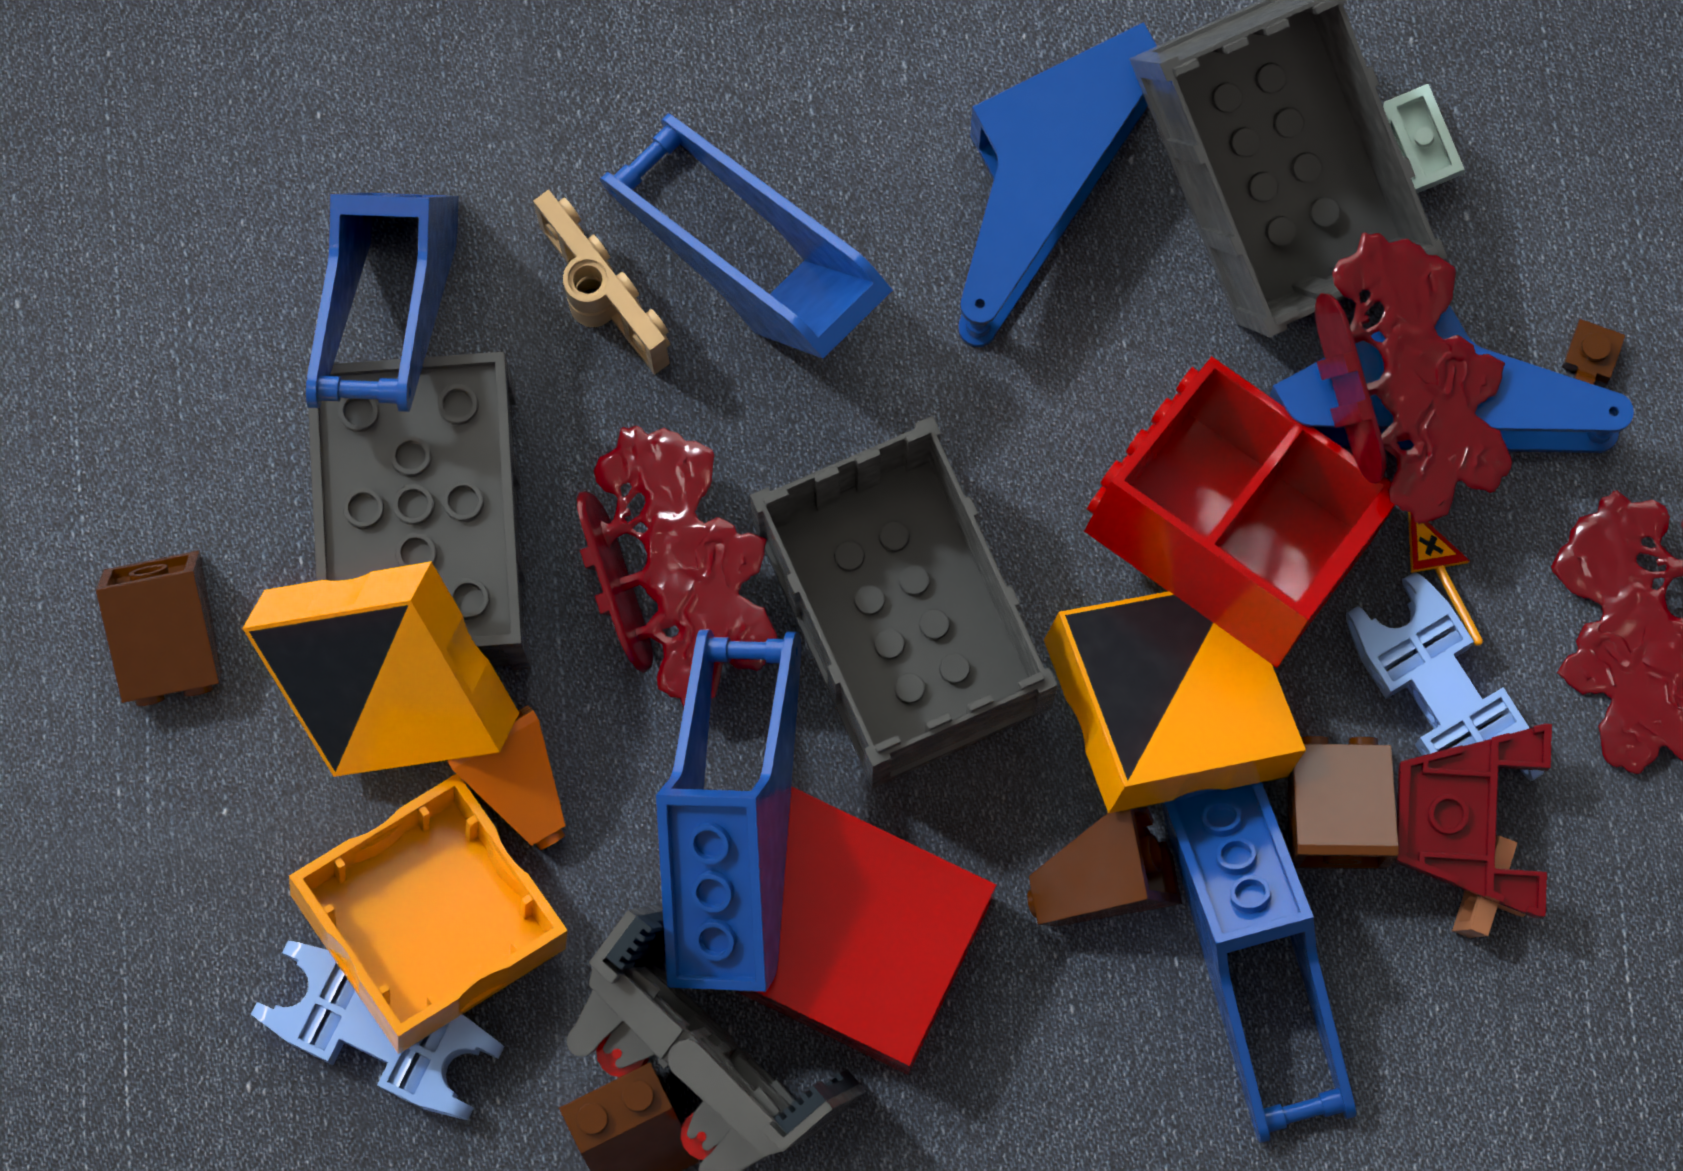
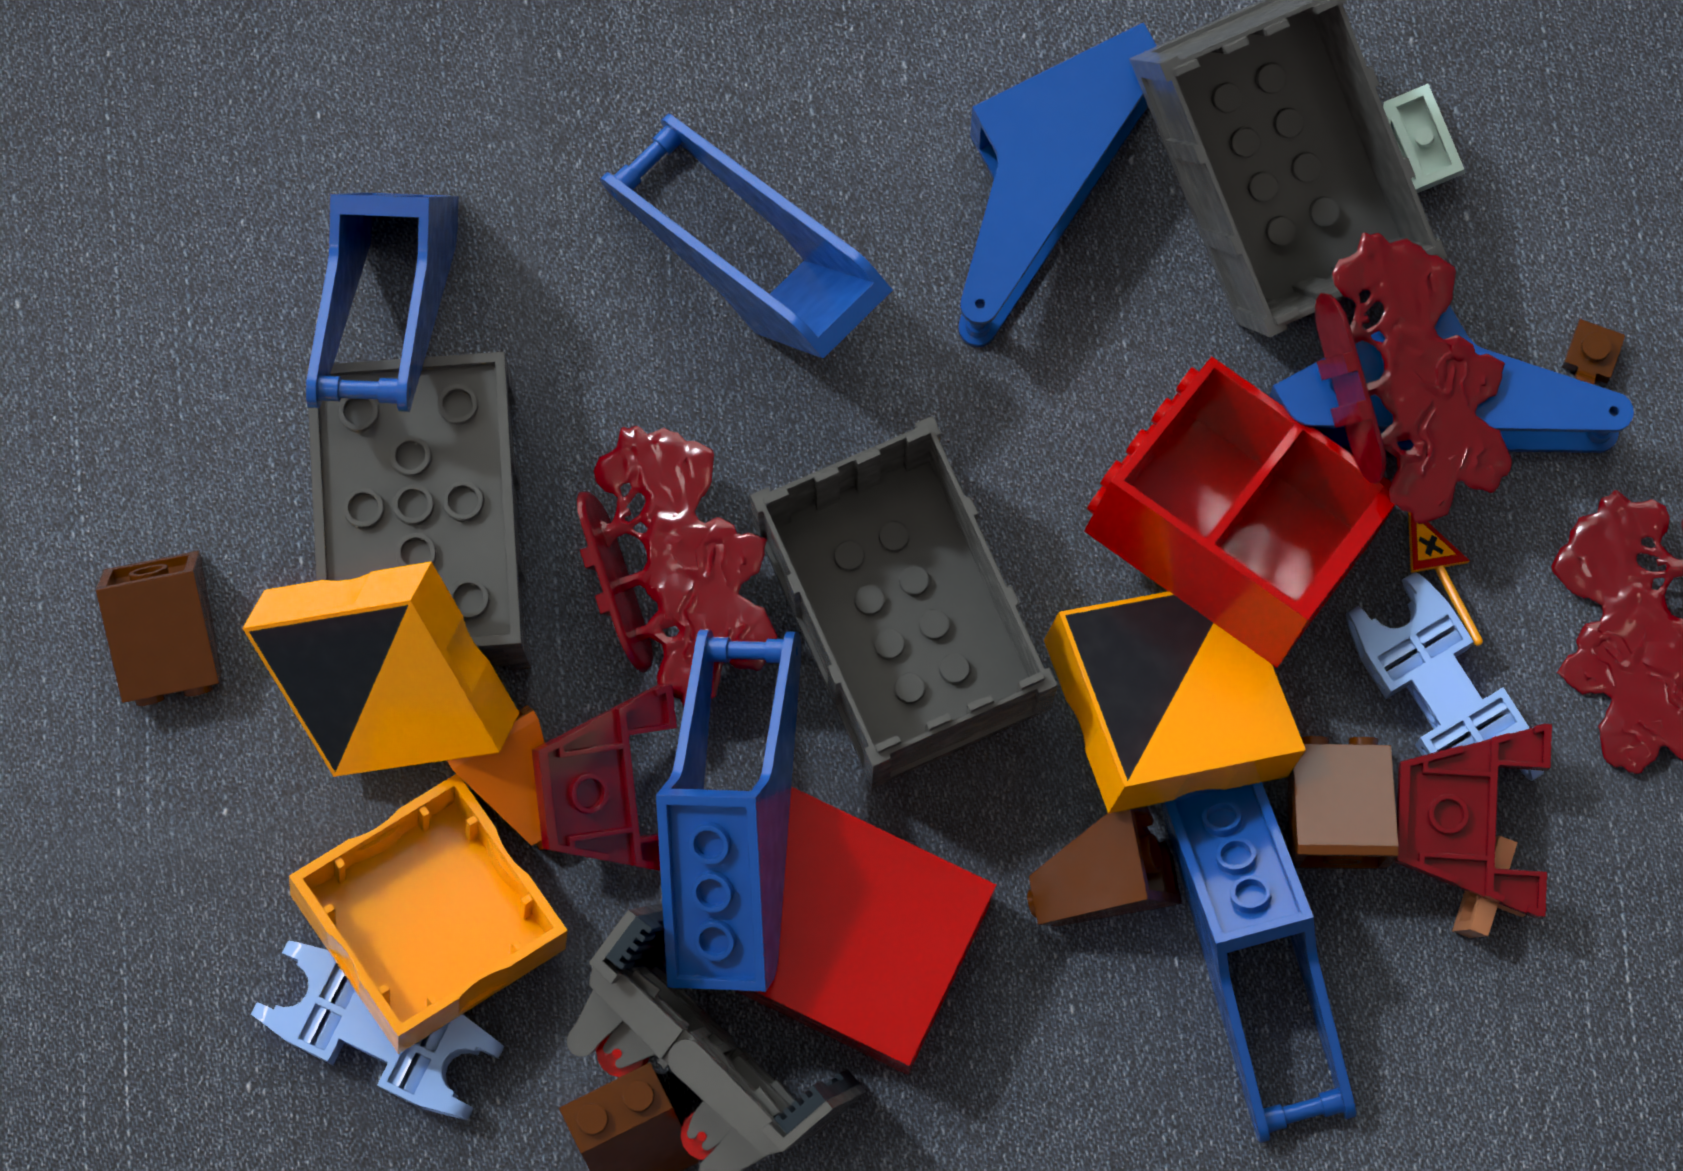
tan plate [533,190,671,375] -> none
none -> dark red wing [532,683,677,871]

